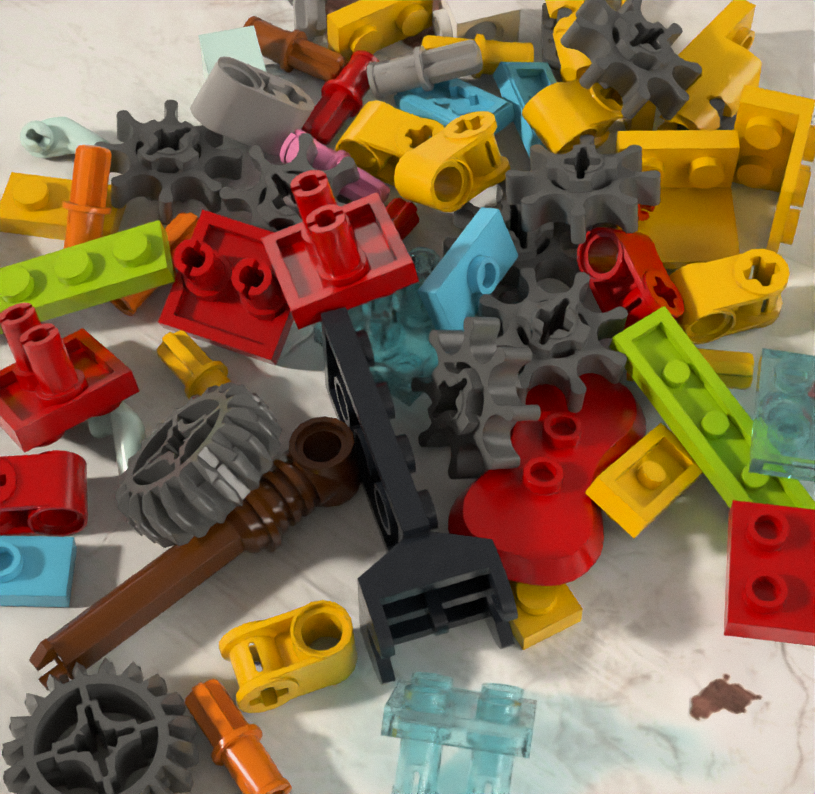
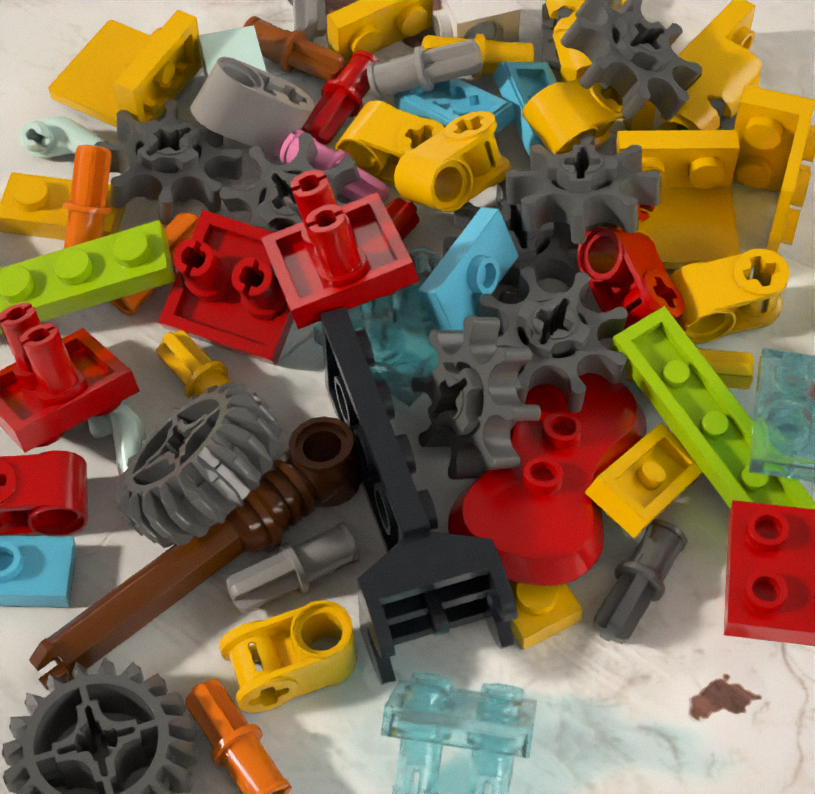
none -> yellow bracket [48,10,202,127]
none -> light grey axle [226,522,360,613]
none -> dark grey axle [593,519,688,644]

